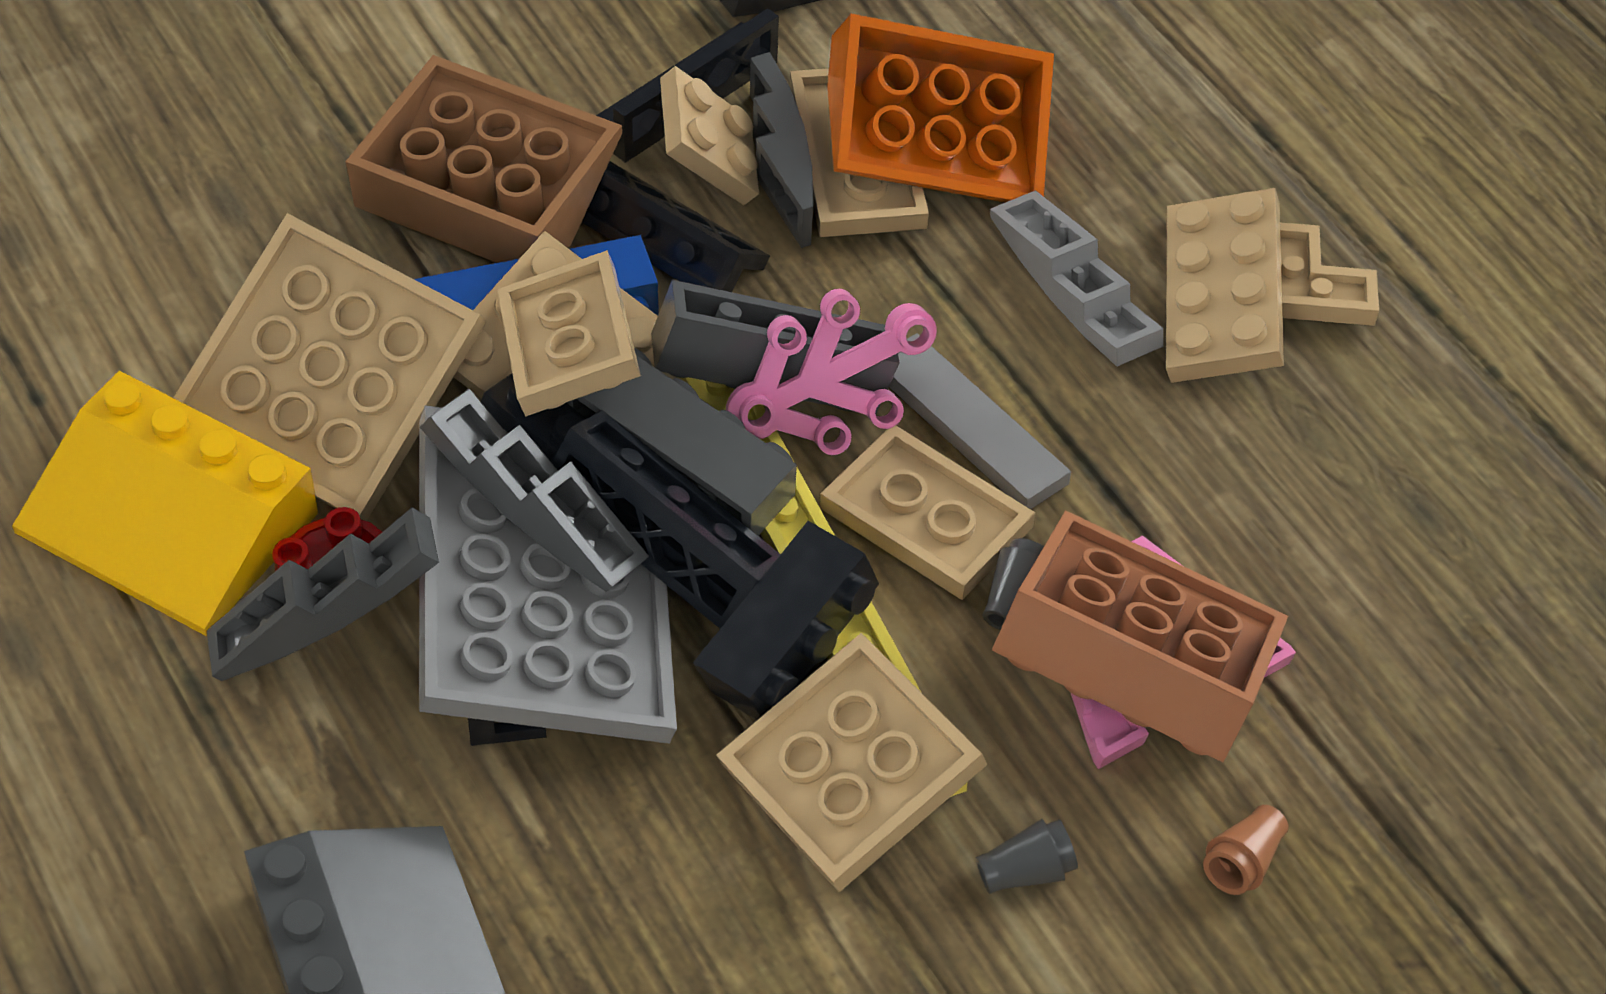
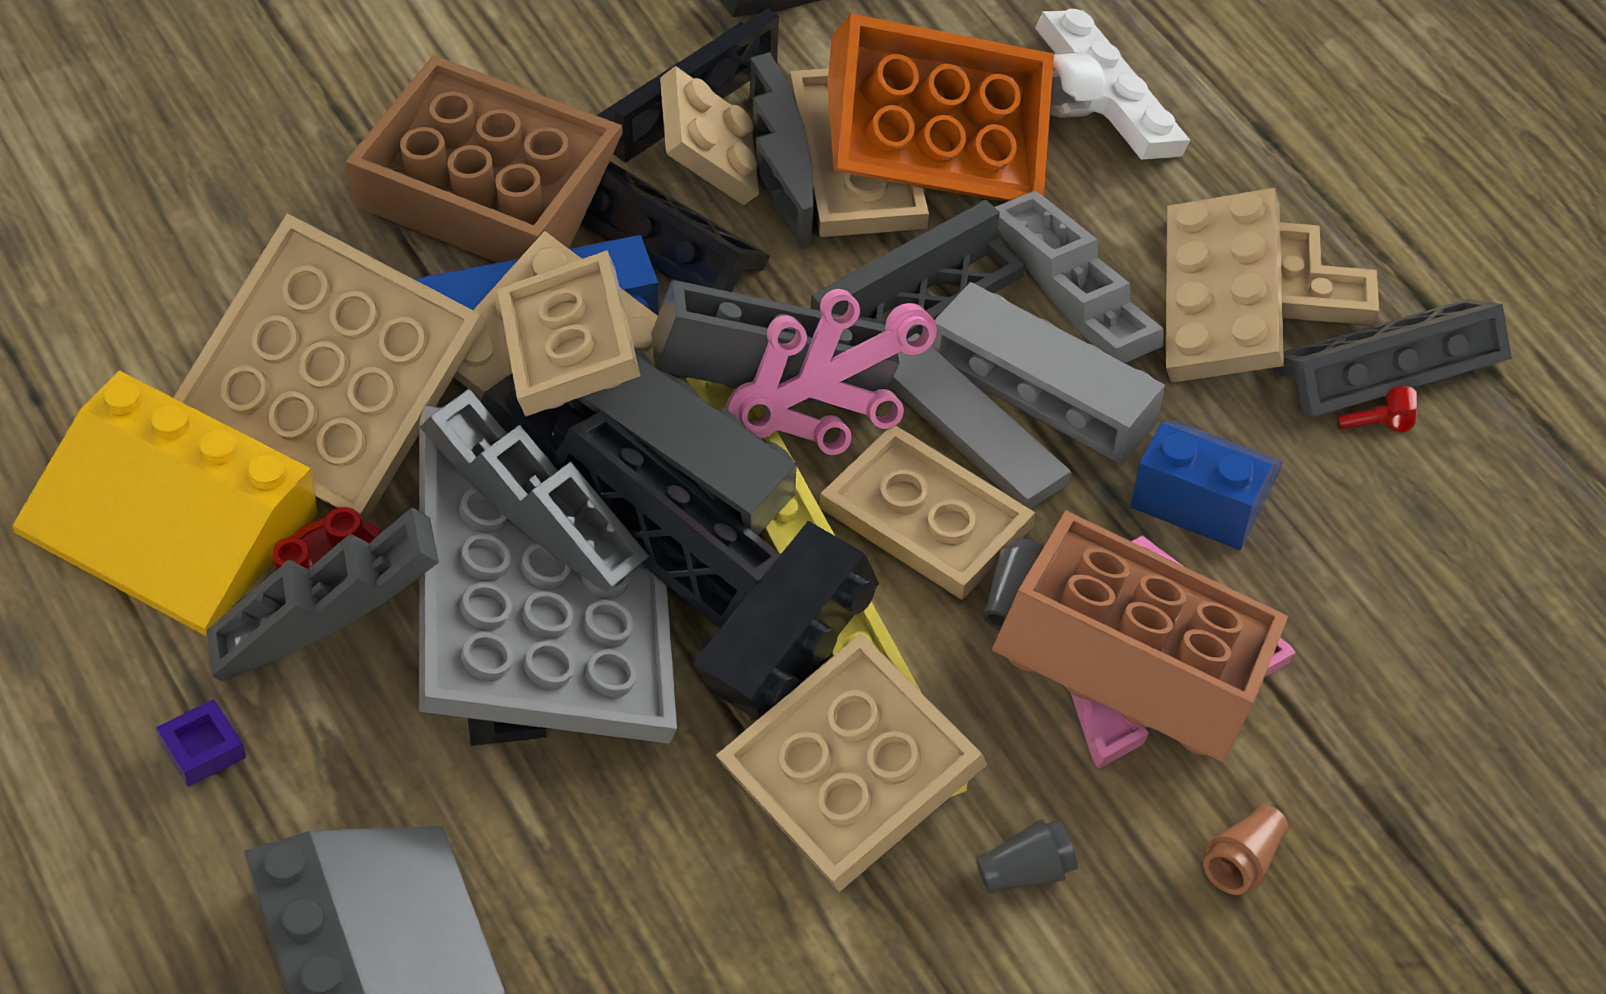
none -> dark purple plate [156,699,246,787]
none -> dark grey fence [811,199,1025,339]
none -> light grey brick [931,282,1165,465]
none -> white plate [1035,9,1190,160]
none -> blue slope [1130,420,1283,550]
none -> dark grey fence [1273,299,1512,417]
none -> red hand [1337,386,1418,432]

